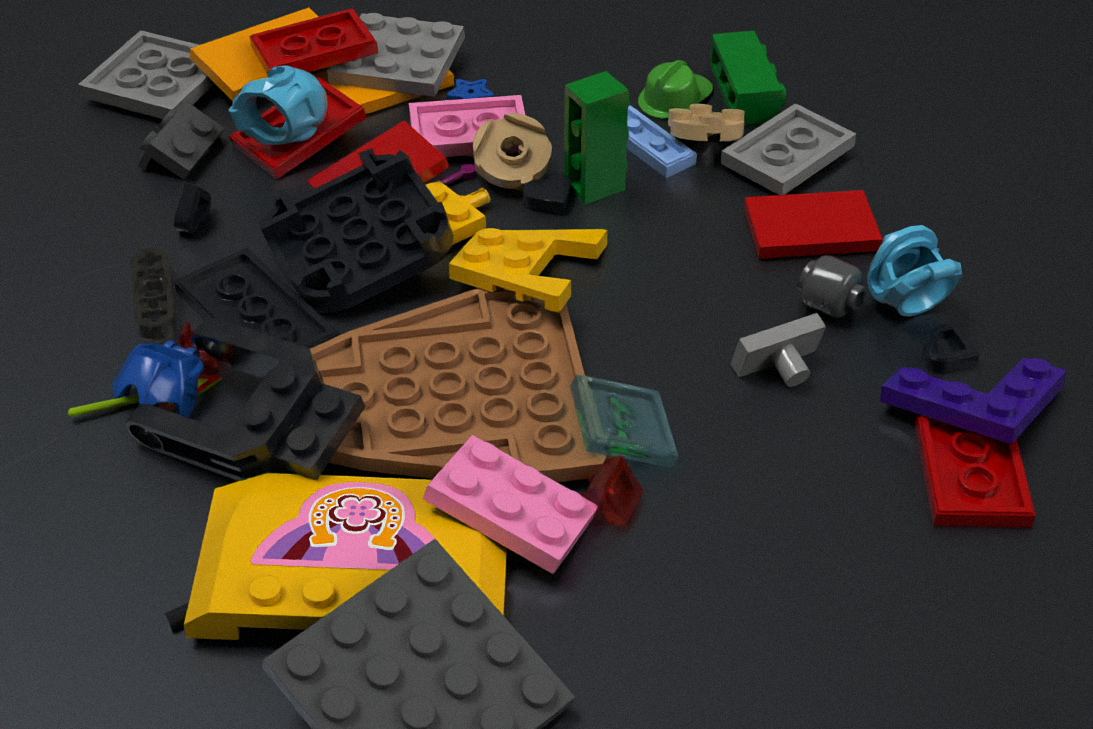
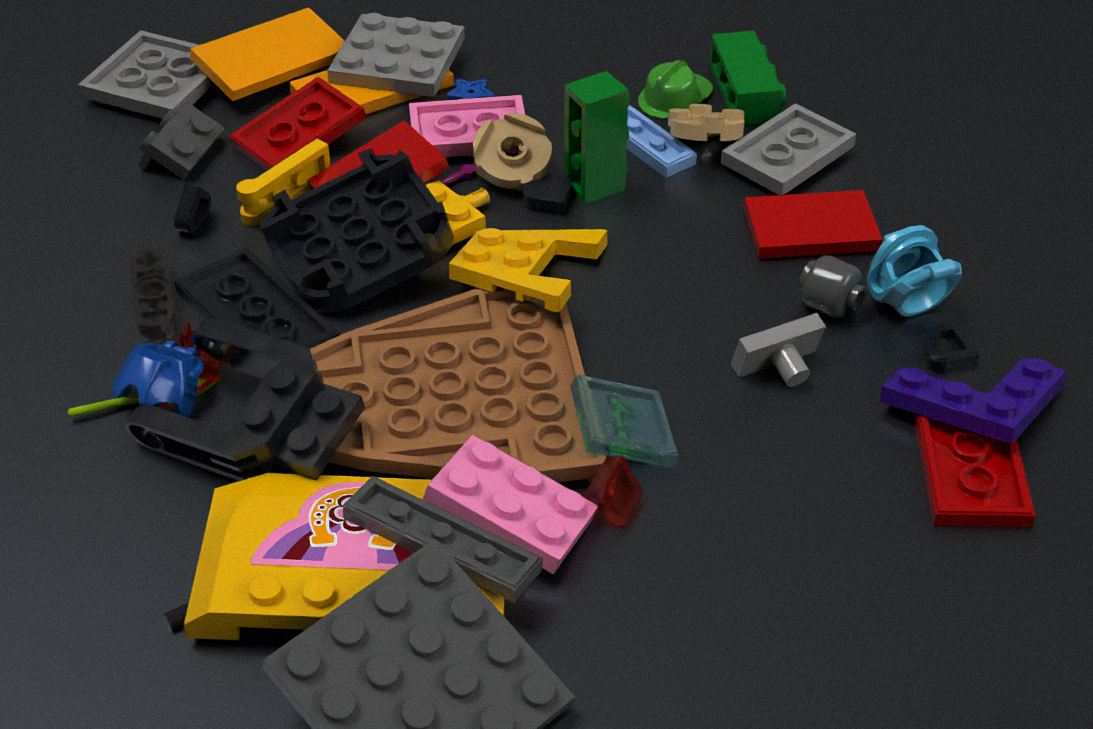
medium azure helmet [229,66,328,145] -> none
red tile [249,8,378,74] -> none
none -> yellow plate [236,139,331,226]
none -> dark grey tile [343,476,543,603]

